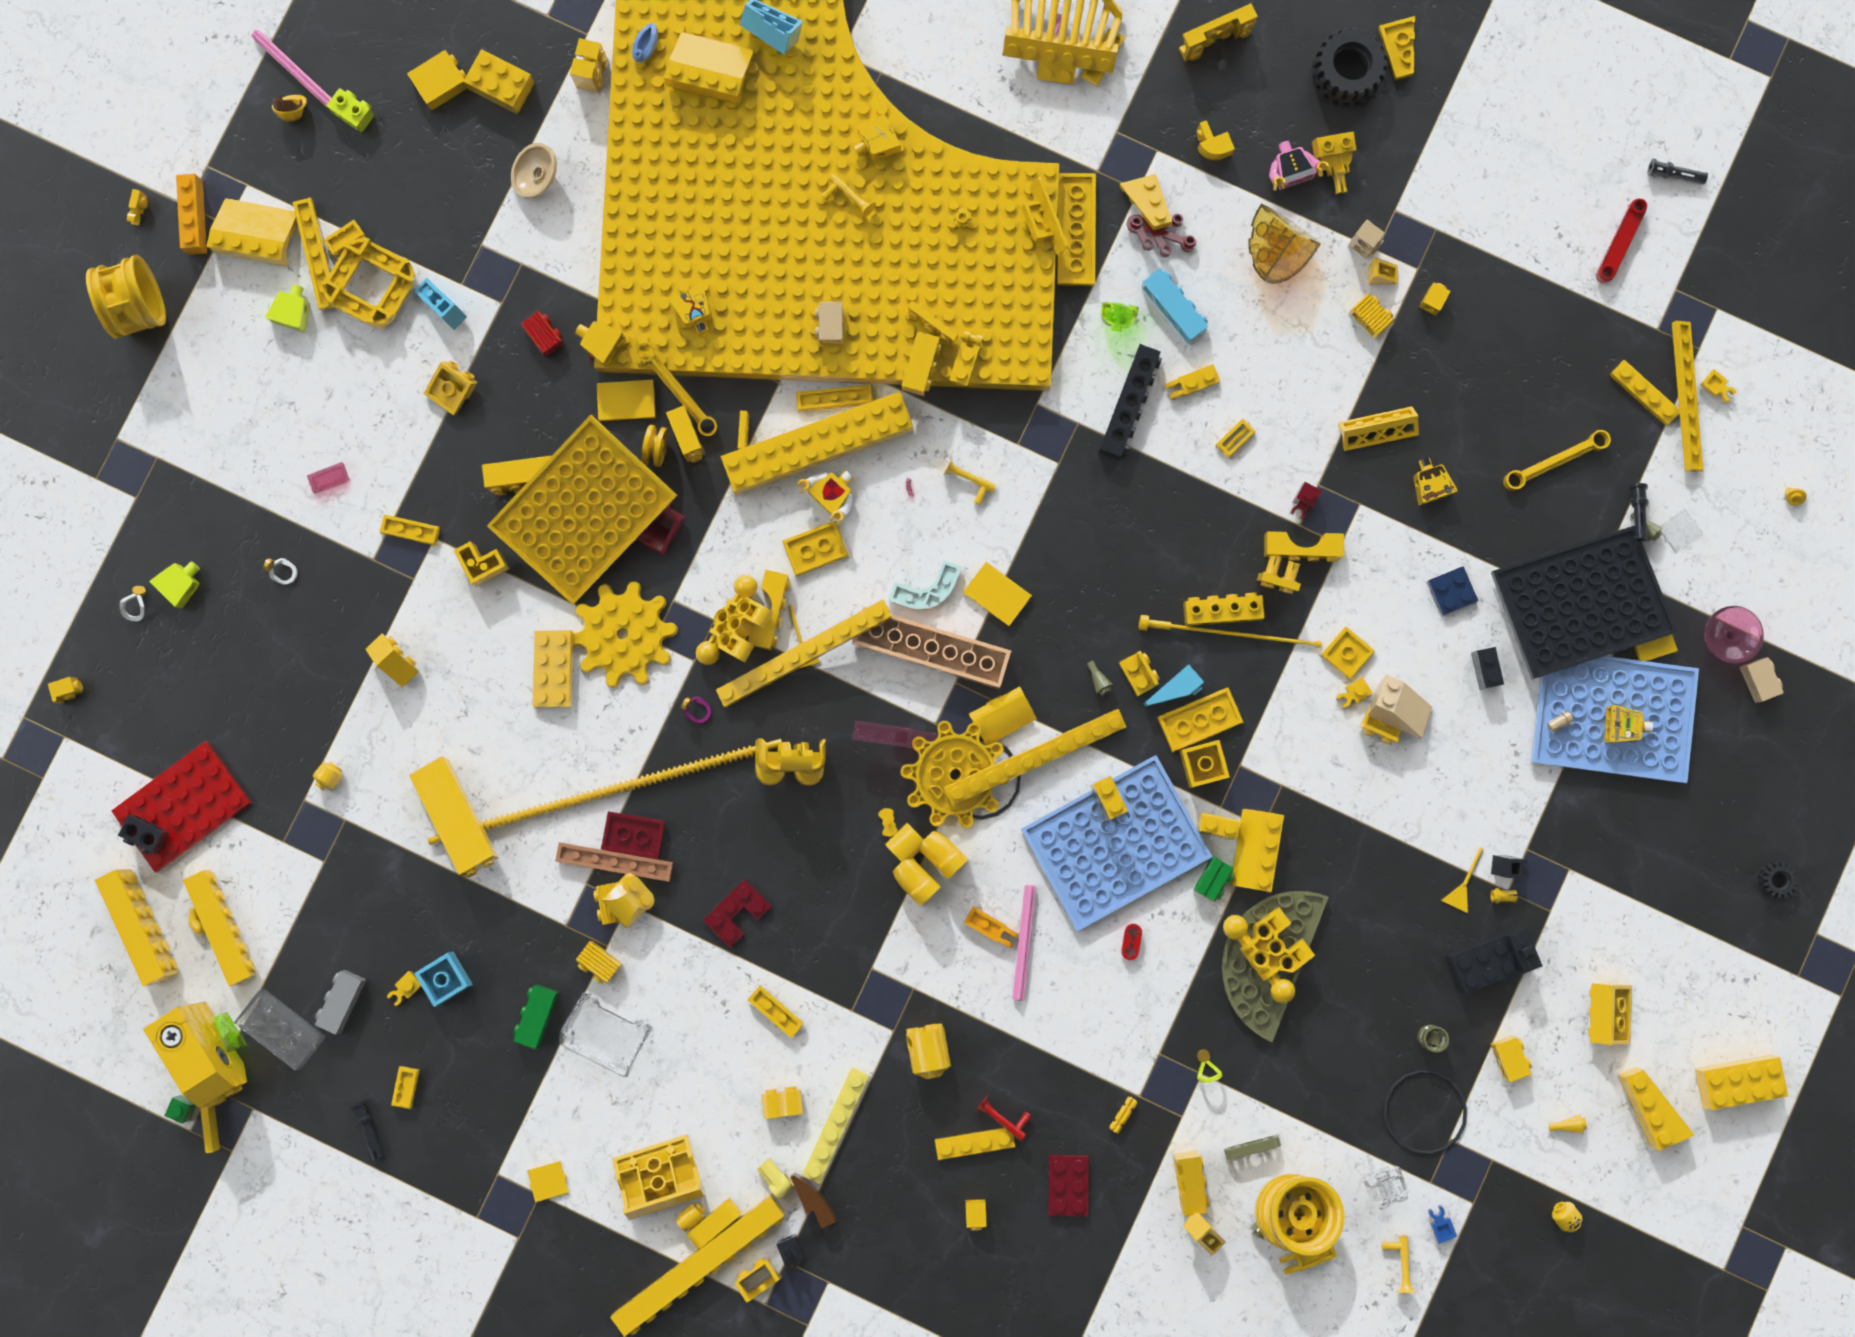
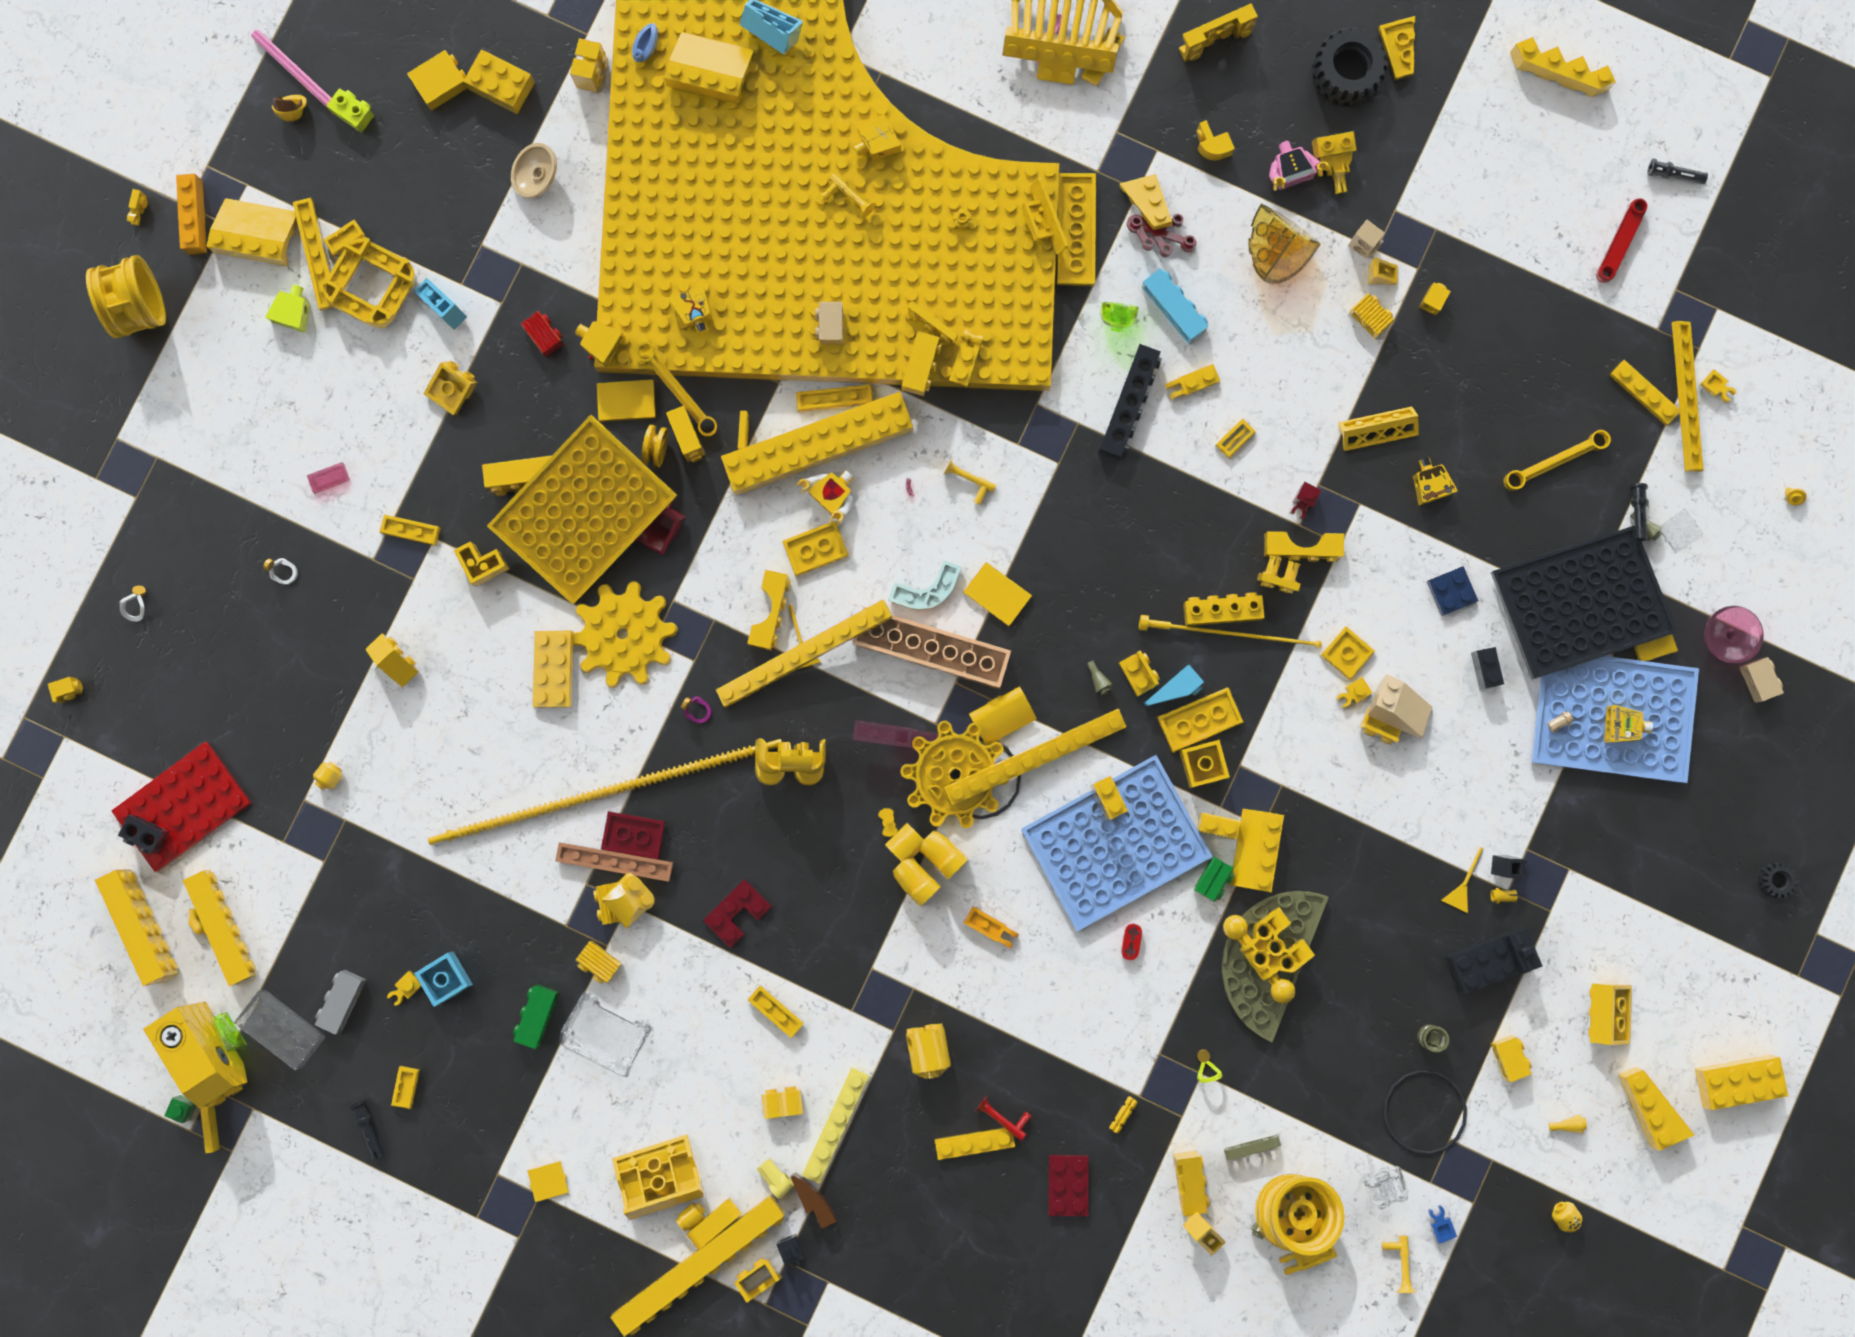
neon yellow torso [149,561,200,609] -> none
yellow brick [409,756,499,878] -> none
yellow connector [696,574,774,665] -> none
yellow brick [965,1199,986,1231] -> none
bright pink axle [1012,885,1036,1001] -> none
none -> yellow brick [1510,37,1616,97]

